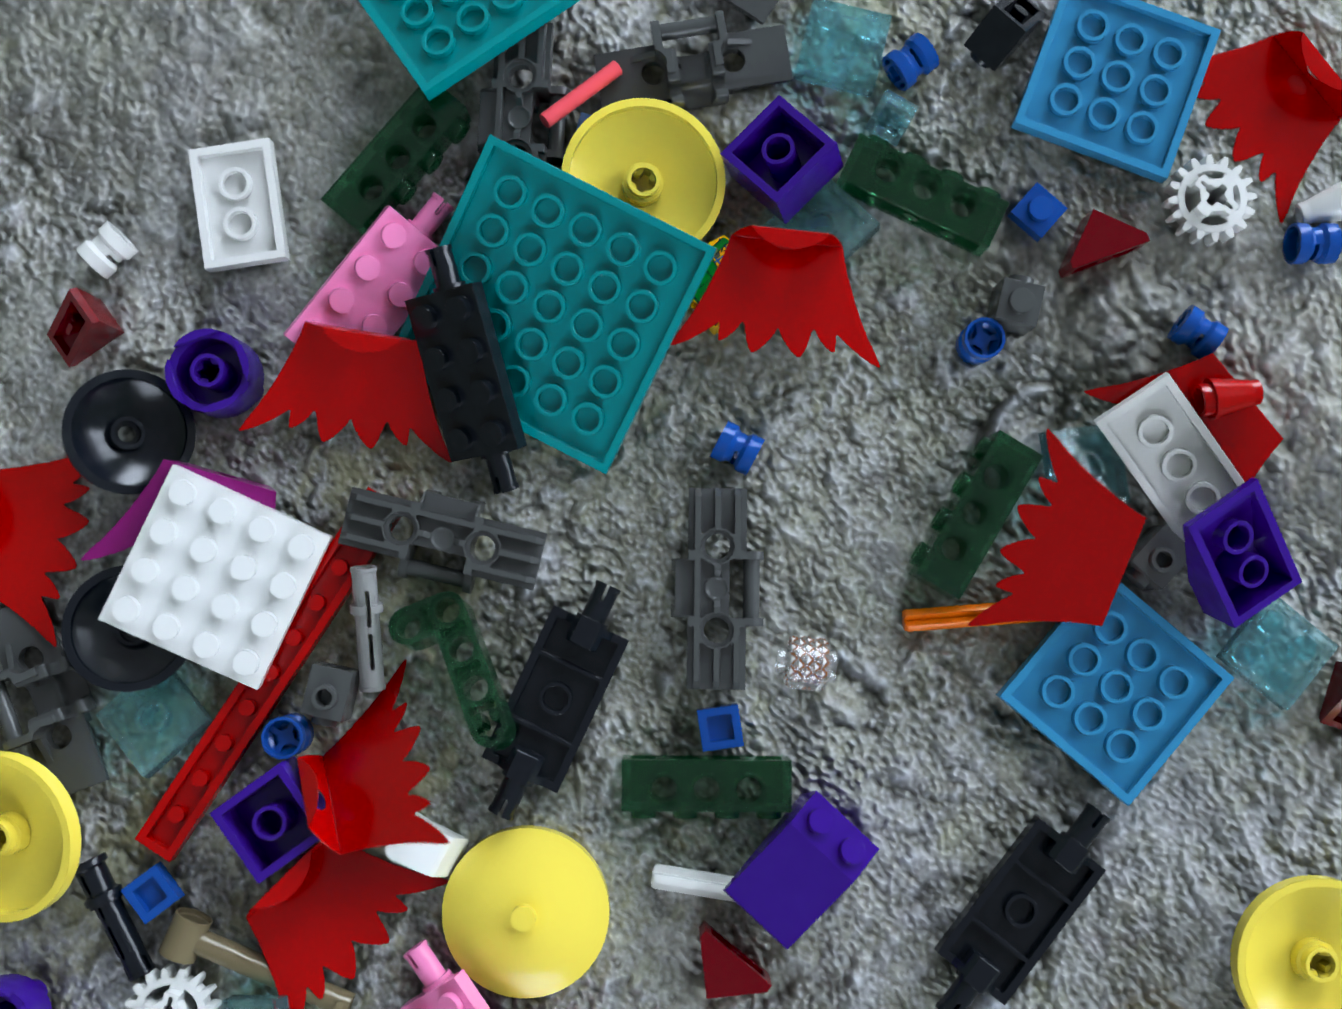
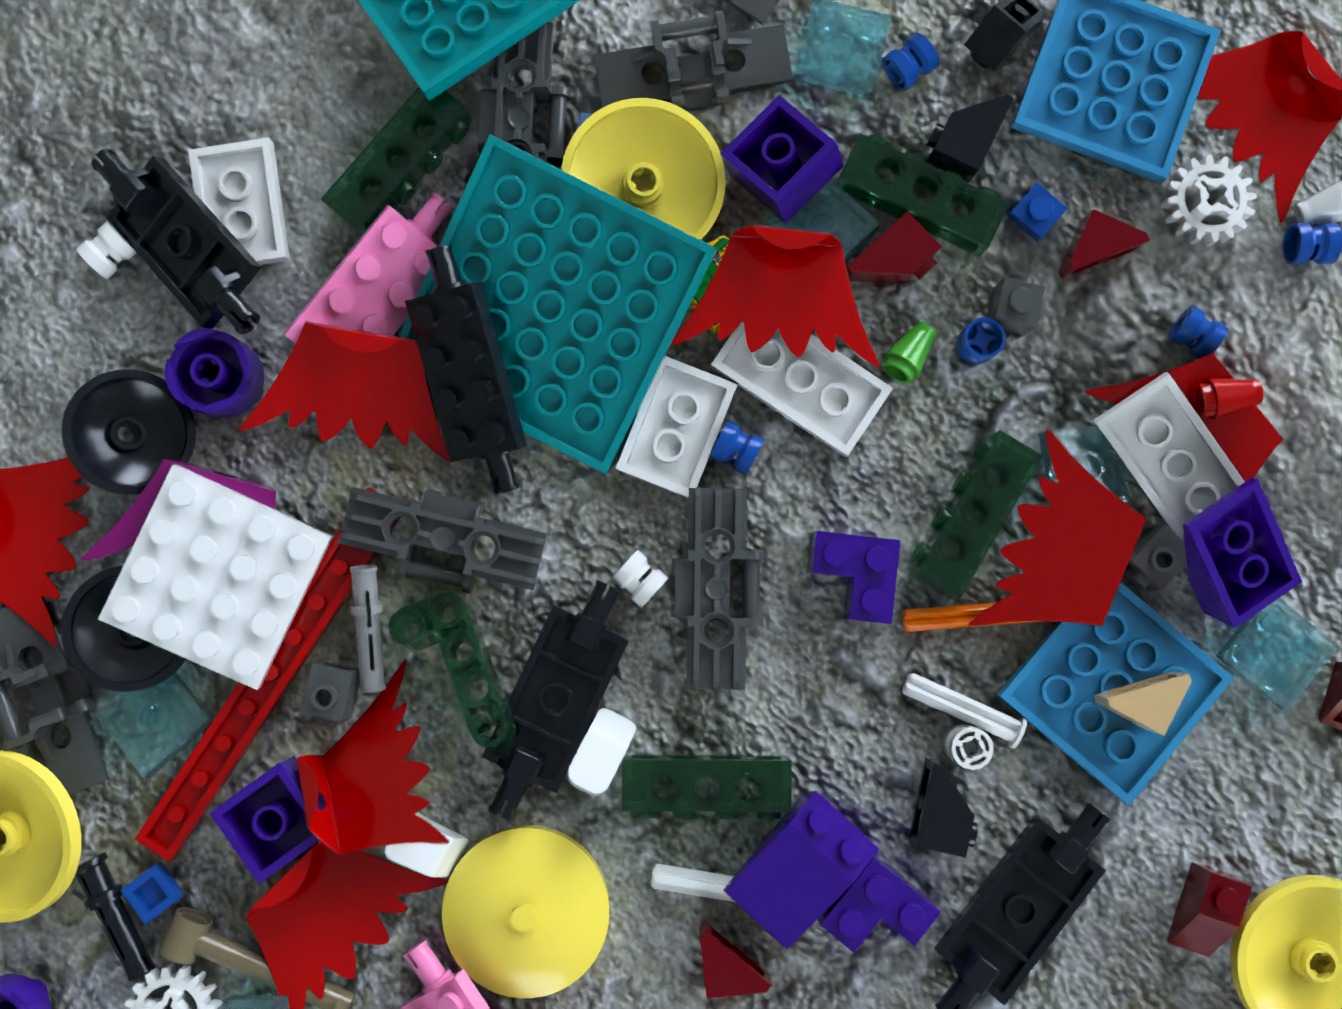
dark red slope [47,287,124,367] -> none
blue wheel [261,713,314,759] -> none
coral piece [539,60,623,128] -> none
blue plate [696,703,744,752] -> none
clear head [775,635,838,692] -> none
clear light blue leg [865,89,919,147] -> none
none -> black plate [91,149,262,334]
none -> white piece [567,708,636,796]
none -> white wheel [611,550,668,608]
none -> white plate [615,356,738,499]
none -> white plate [710,322,893,458]
none -> dark purple brick [807,531,901,624]
none -> dark purple brick [818,855,941,953]
none -> dark red slope [846,211,941,284]
none -> bright green cone [882,322,937,384]
none -> white axle [902,673,1027,749]
none -> black slope [908,757,978,858]
none -> black slope [926,94,1014,183]
none -> white wheel [943,723,994,770]
none -> tan slope [1094,671,1192,736]
none -> dark red slope [1166,862,1252,957]

